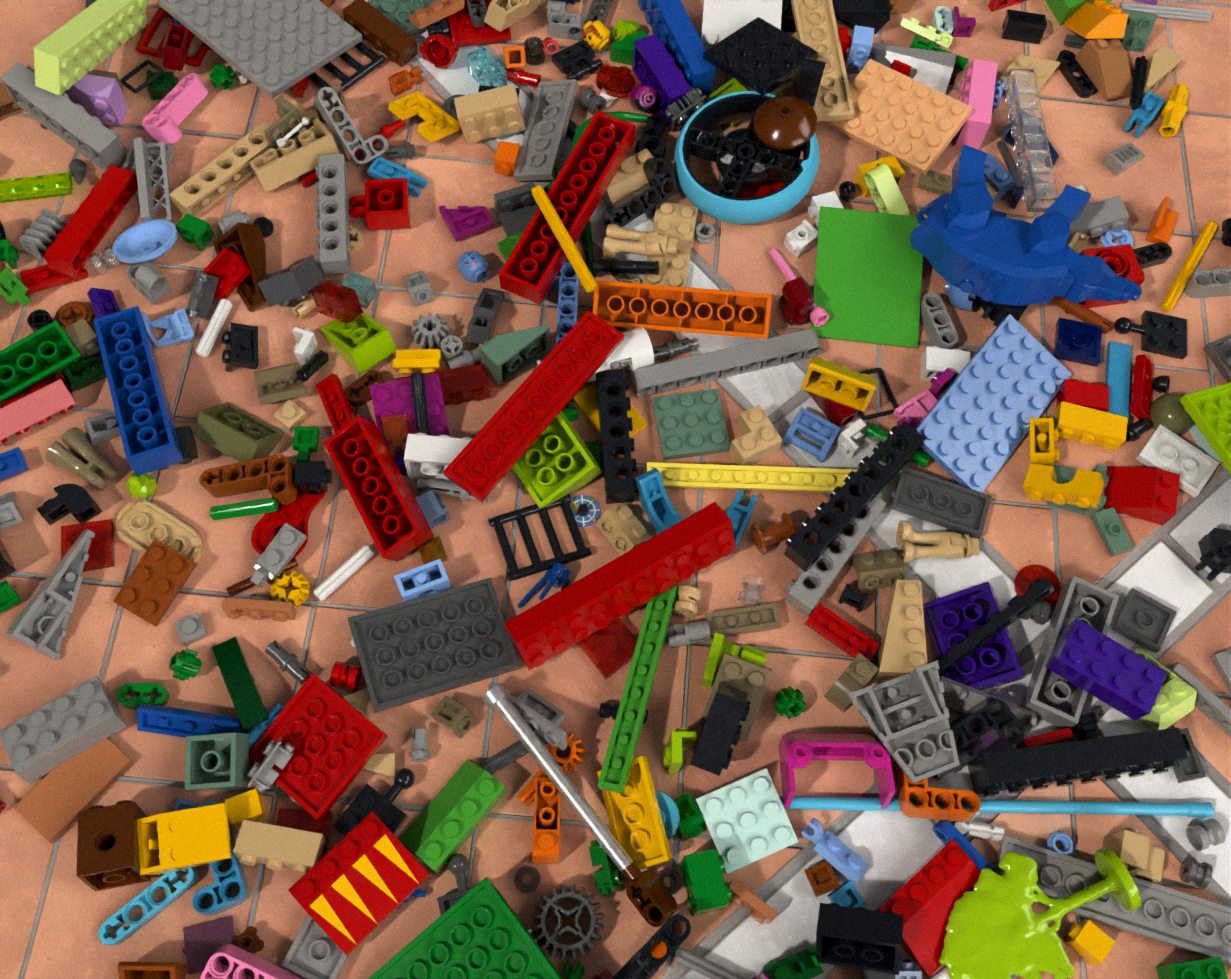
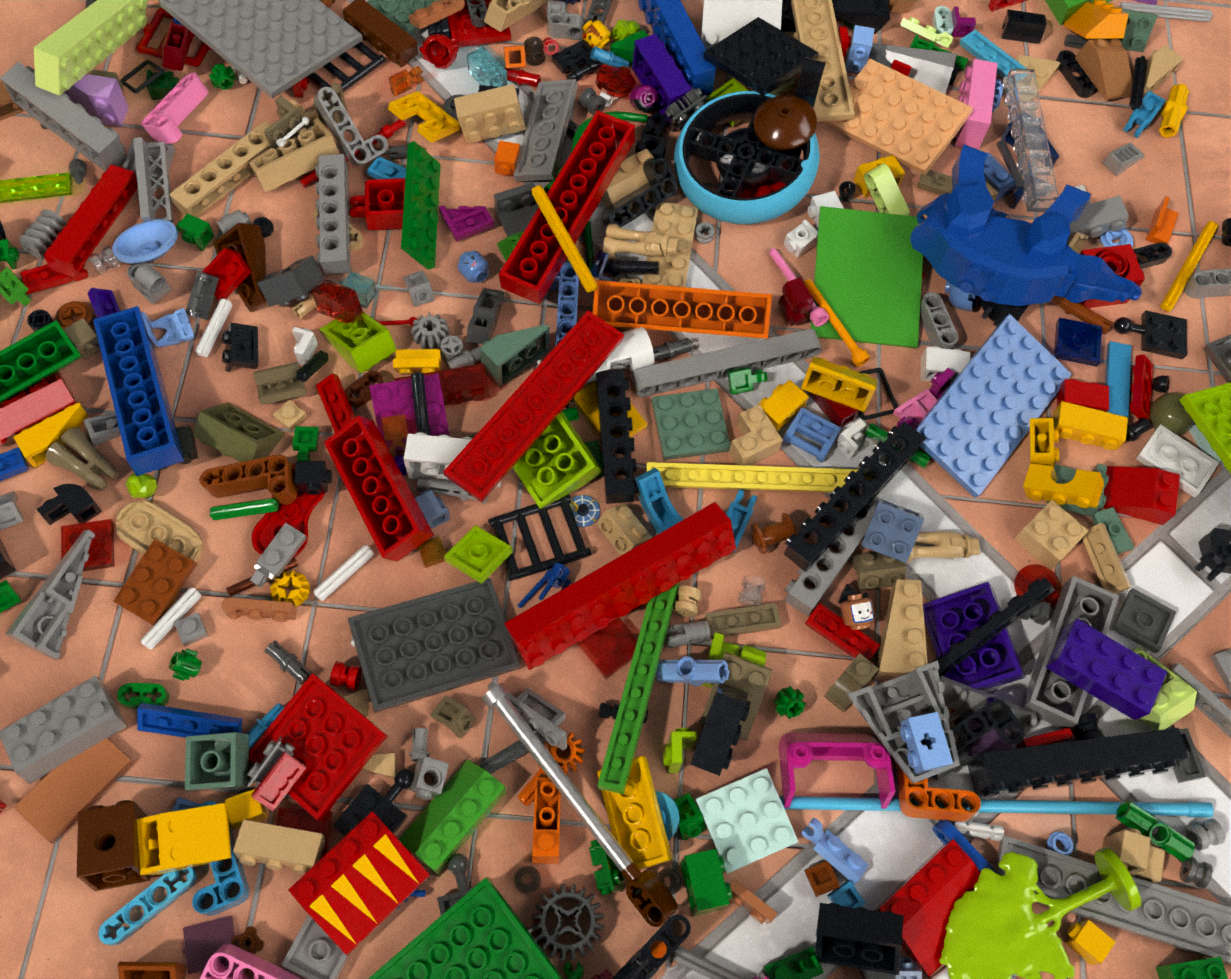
dark green slope [62,355,107,392] -> none
dark green slope [212,636,270,730] -> none
light blue brick [394,559,451,602] -> none
dark grey plate [890,466,992,539] -> none
none -> yellow slope [13,402,88,468]
none -> white axle [141,587,201,650]
none -> plate [251,751,307,811]
none -> red hinge [374,317,417,327]
none -> green plate [401,141,441,270]
none -> light grey brick [409,756,449,800]
none -> lime plate [444,525,513,584]
none -> dark azure axle [590,46,629,71]
none -> dark blue bracket [591,251,619,282]
none -> light blue piece [656,656,730,687]
none -> green plate [727,367,768,395]
none -> yellow hinge [758,379,809,432]
none -> light orange piece [804,279,871,367]
none -> head [841,593,875,630]
none -> sand blue bracket [862,498,924,562]
none -> light blue brick [900,712,953,774]
none -> medium azure plate [960,30,1028,85]
none -> tan brick [1014,500,1089,571]
none -> tan plate [1082,523,1132,594]
none -> green piece [1115,800,1195,862]

